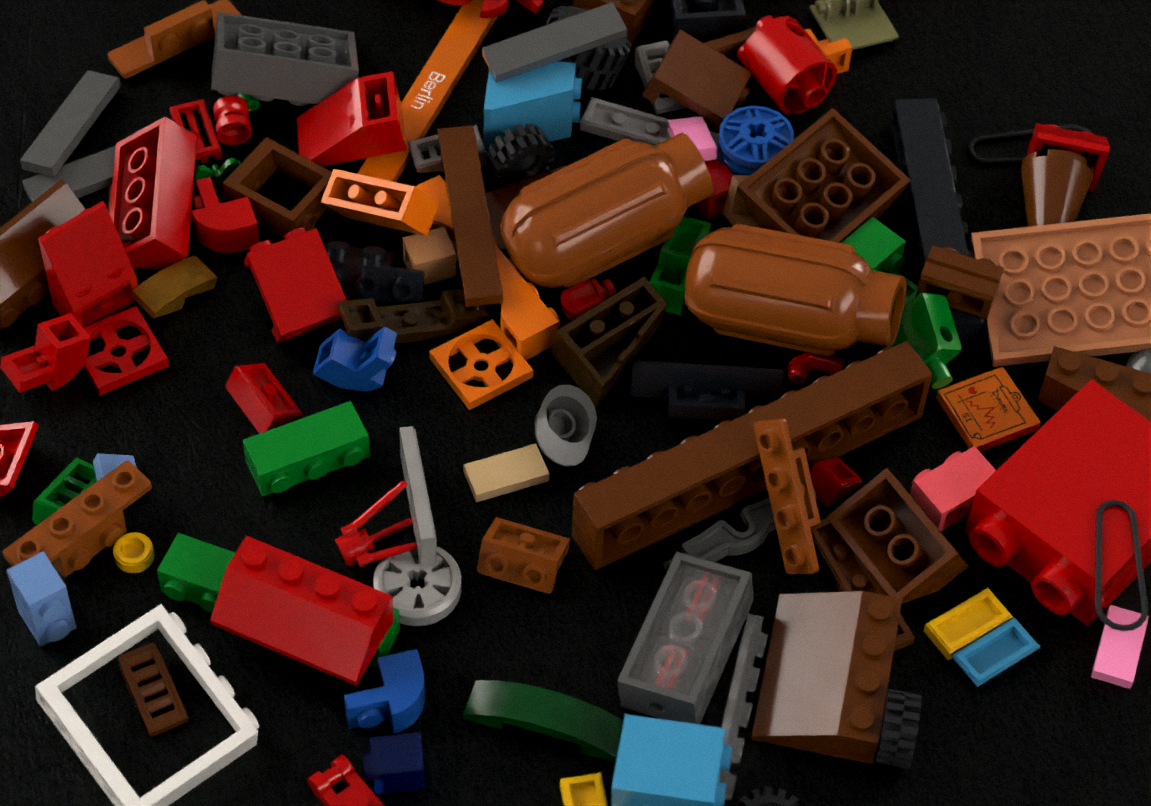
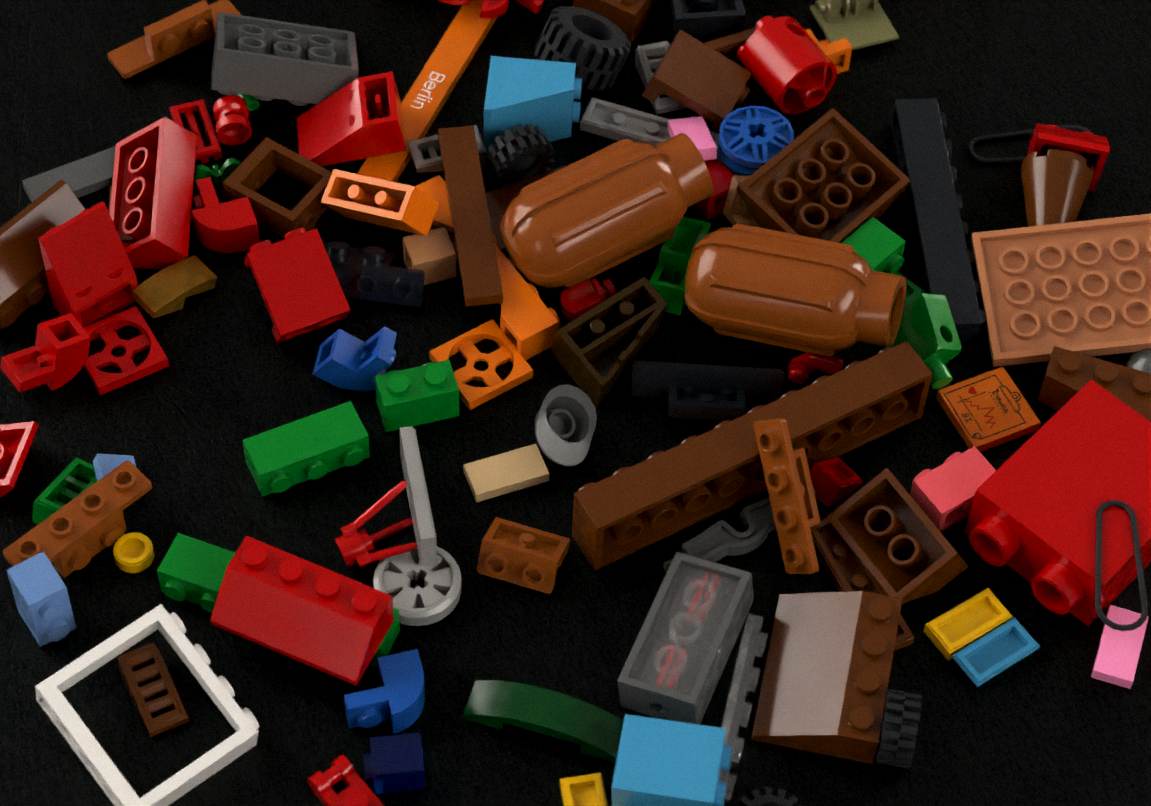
dark grey tile [20,70,121,177] -> none
red slope [225,363,303,434] -> none
dark brown slope [337,289,488,343] -> none
dark grey tile [482,2,627,82] -> none
reddish brown brick [916,245,1004,319] -> none
none -> green brick [375,360,459,432]

